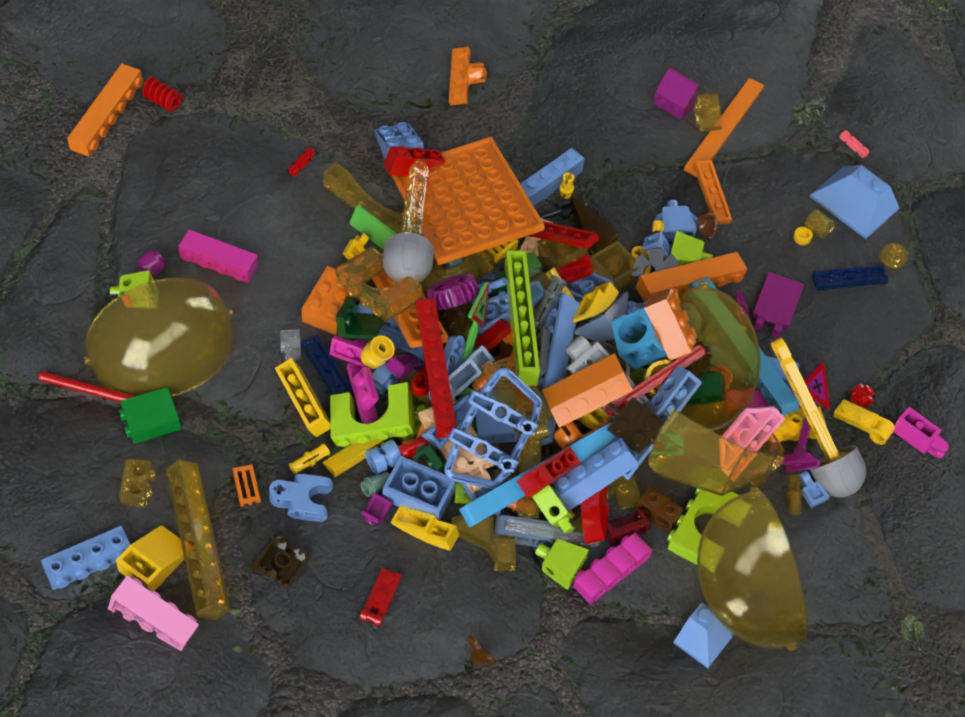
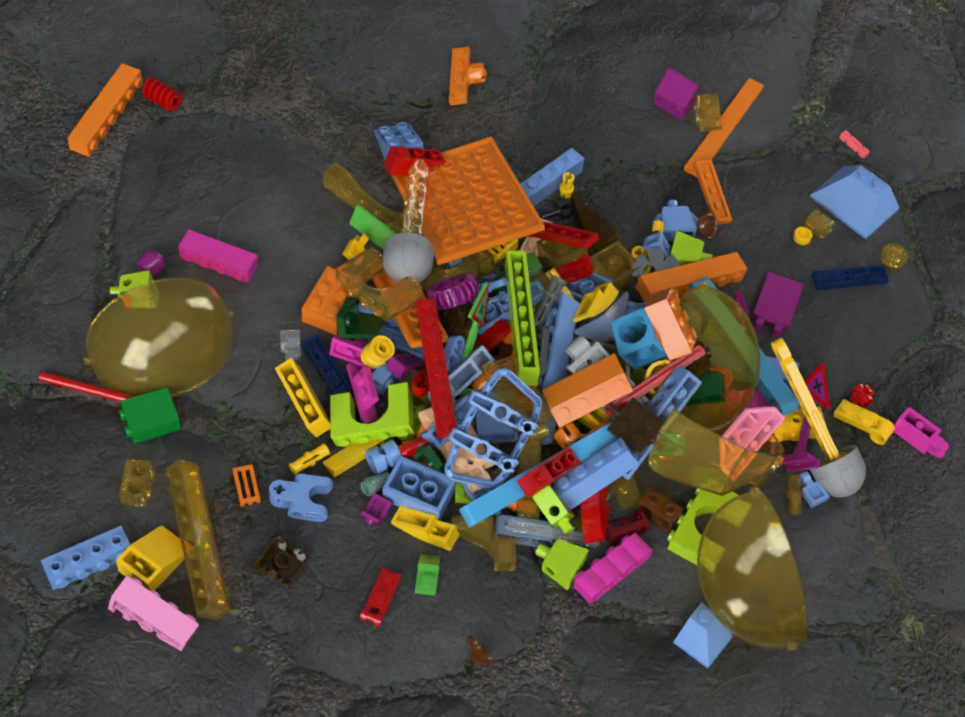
red axle [288,147,315,176] -> none
none -> bright green slope [415,554,441,596]

